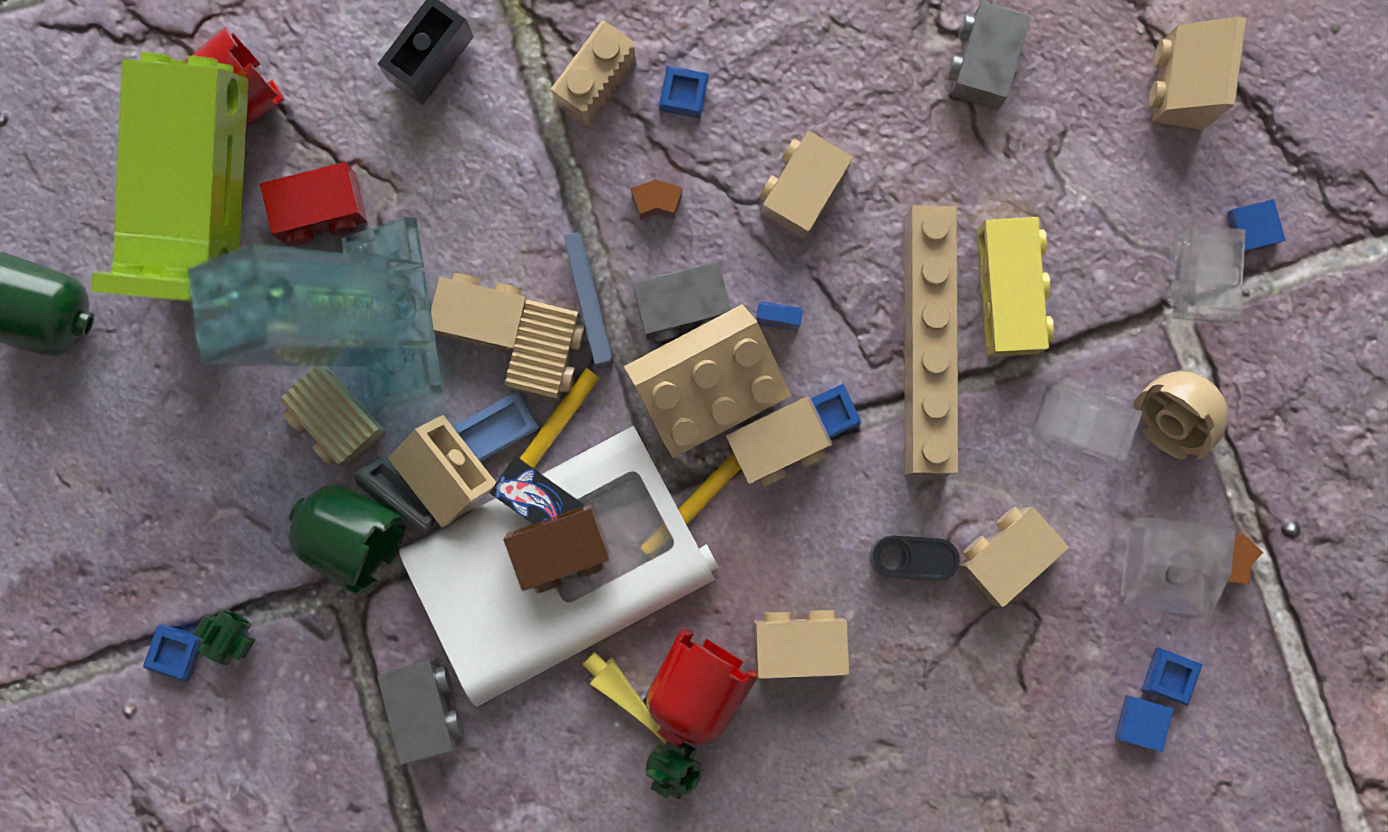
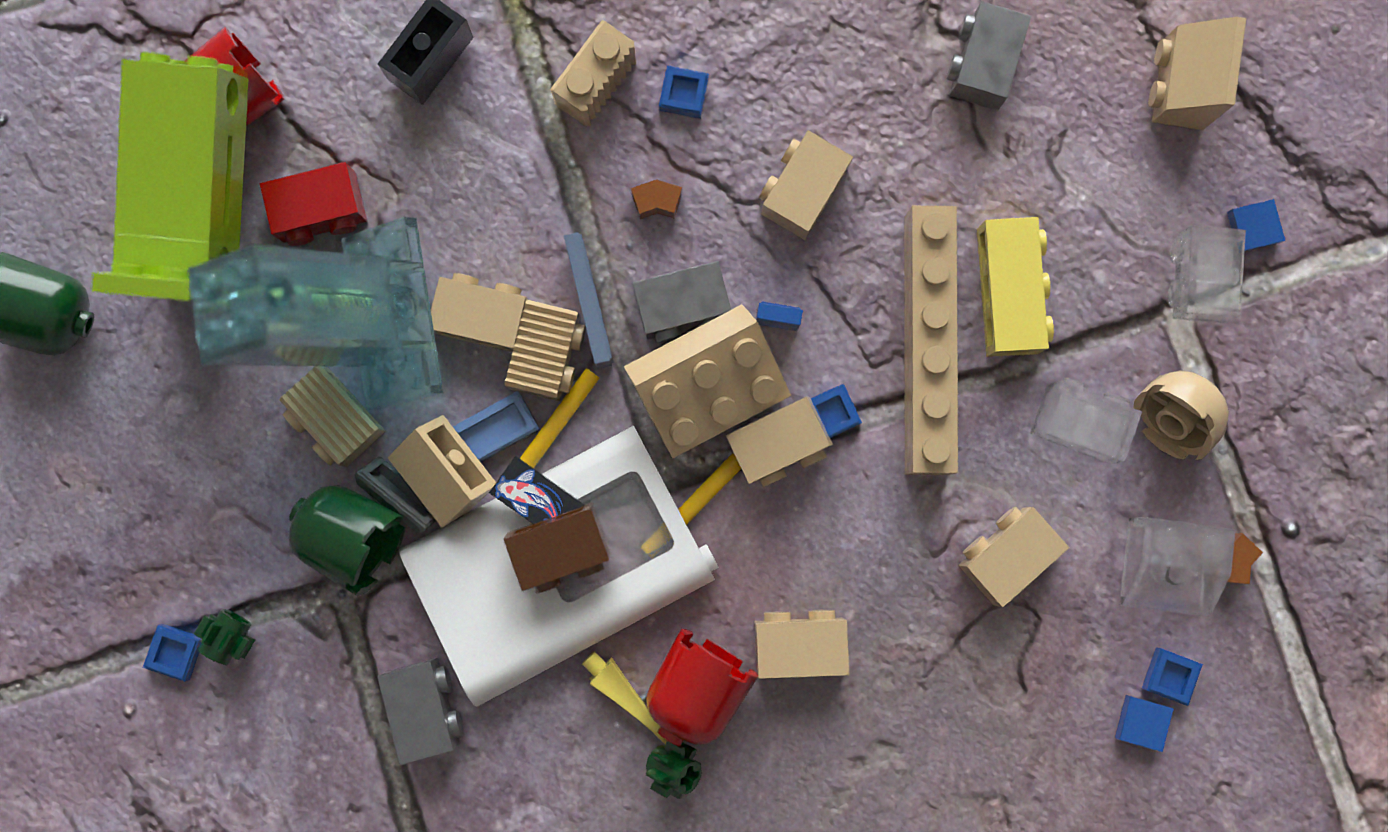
black piece [870,535,960,581] -> none

